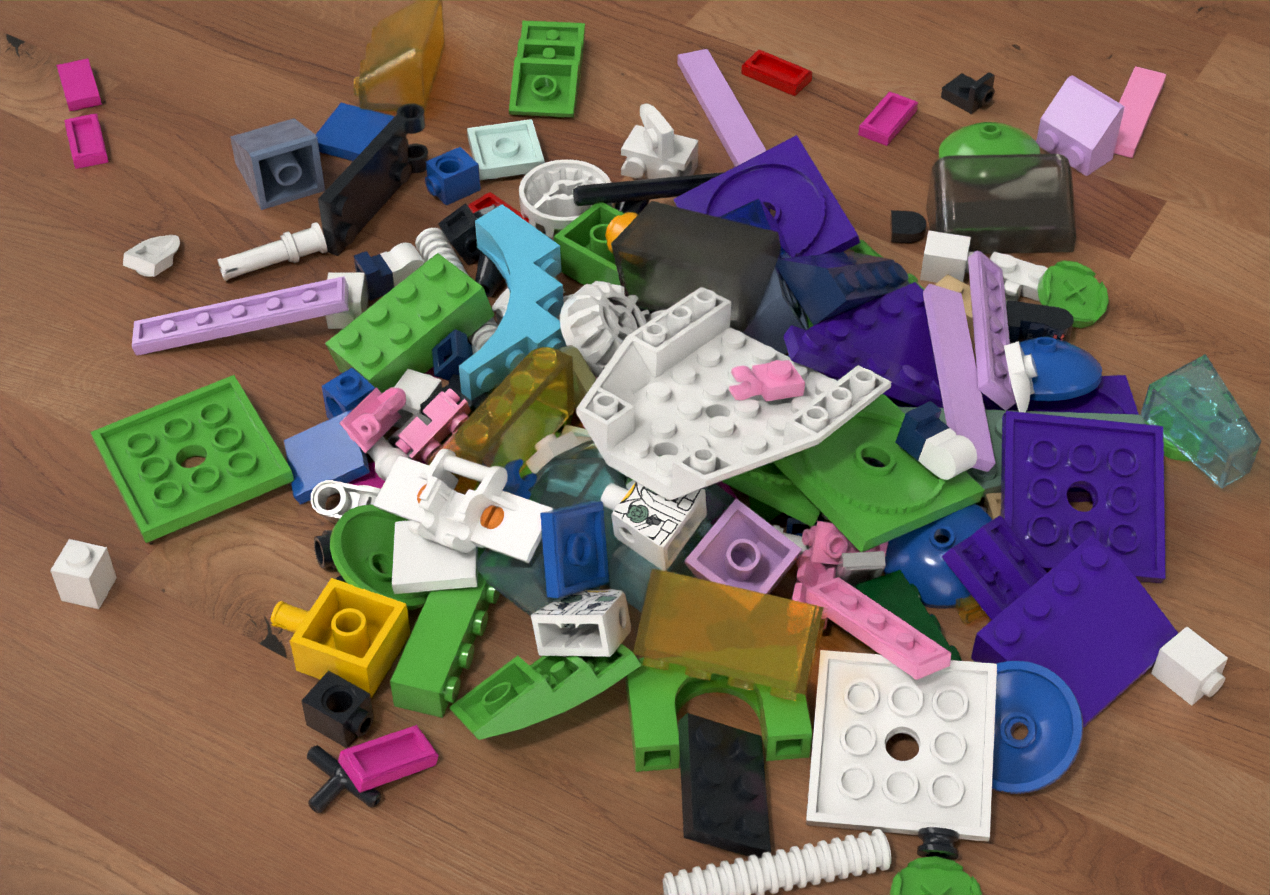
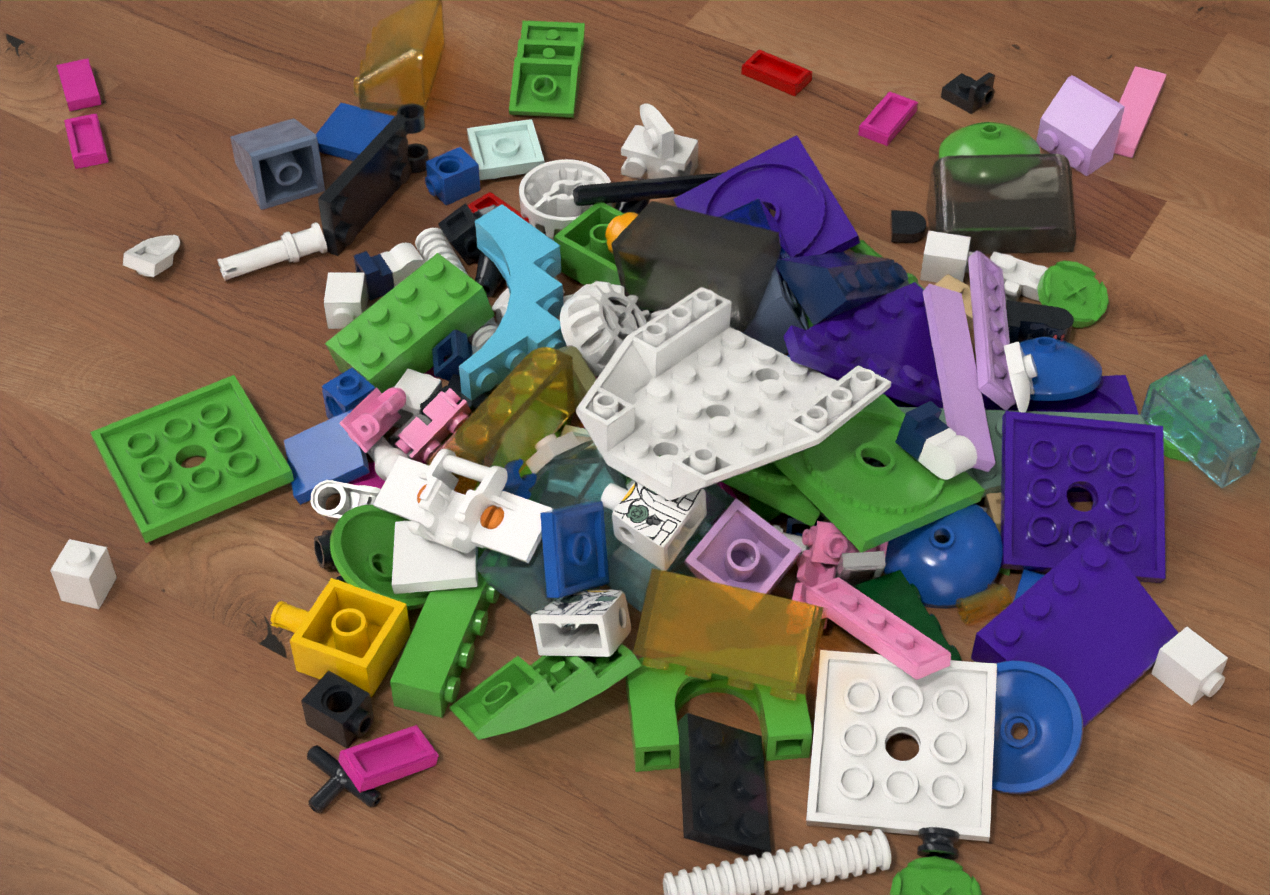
lavender tile [132,276,348,356] -> none
lavender tile [677,49,766,167] -> none
bright pink plate [729,360,805,402] -> none
dark purple slope [941,515,1047,620] -> none

